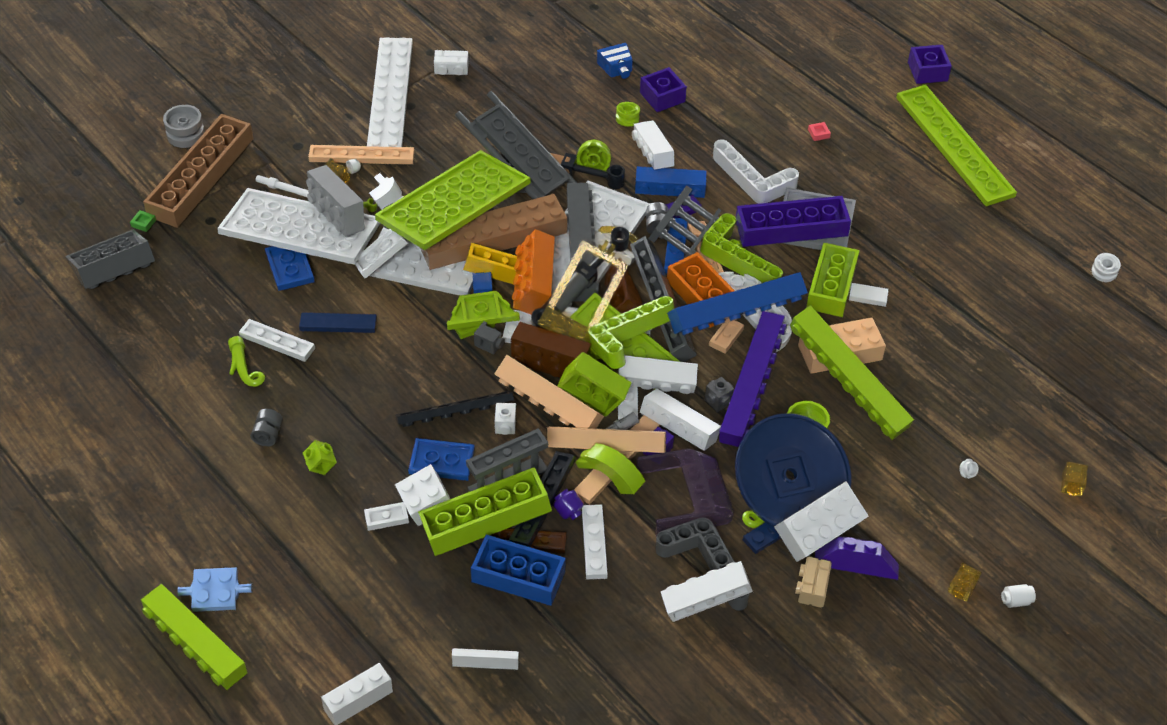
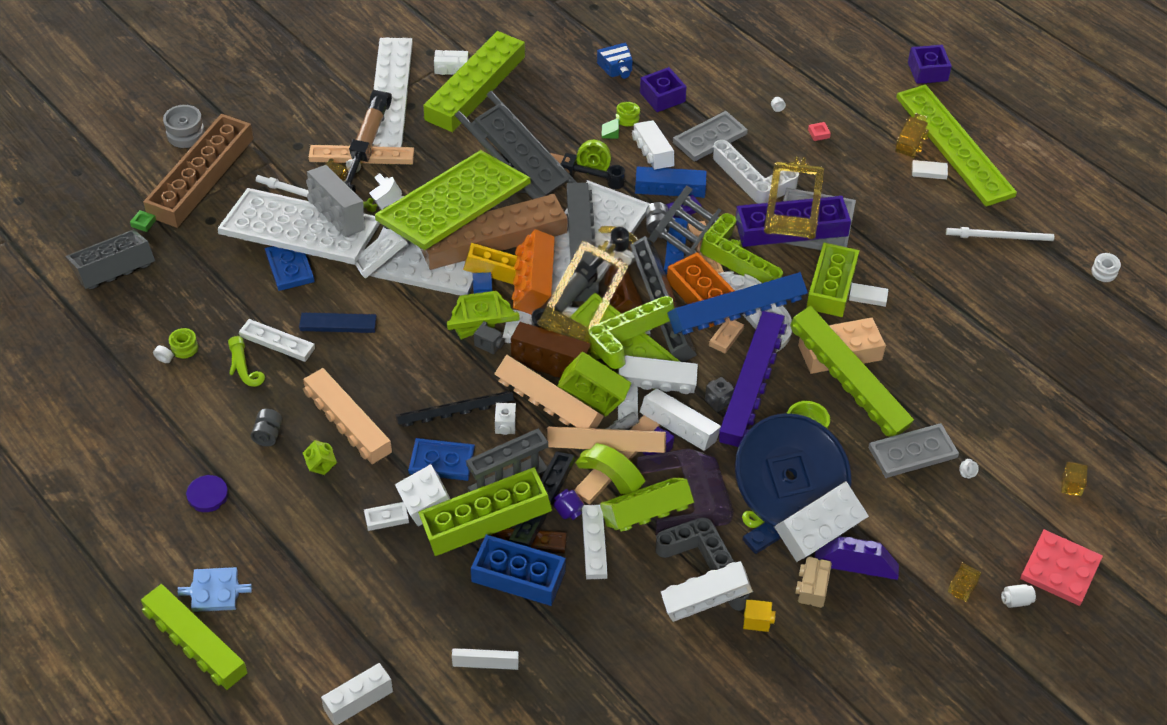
none -> white tile [153,346,174,363]
none -> lime wheel [169,328,198,358]
none -> dark purple tile [186,475,228,512]
none -> light nougat brick [303,368,392,464]
none -> black piece [344,90,392,193]
none -> lime brick [423,31,525,133]
none -> lime brick [600,478,694,531]
none -> slope [602,119,619,139]
none -> light grey plate [673,111,748,162]
none -> yellow brick [743,599,775,632]
none -> clear yellow animal [764,156,824,239]
none -> white hinge [771,97,786,112]
none -> light grey plate [868,423,959,478]
none -> clear yellow brick [895,113,929,158]
none -> white tile [912,160,948,180]
none -> white bar [946,227,1054,241]
none -> coral plate [1020,529,1103,606]

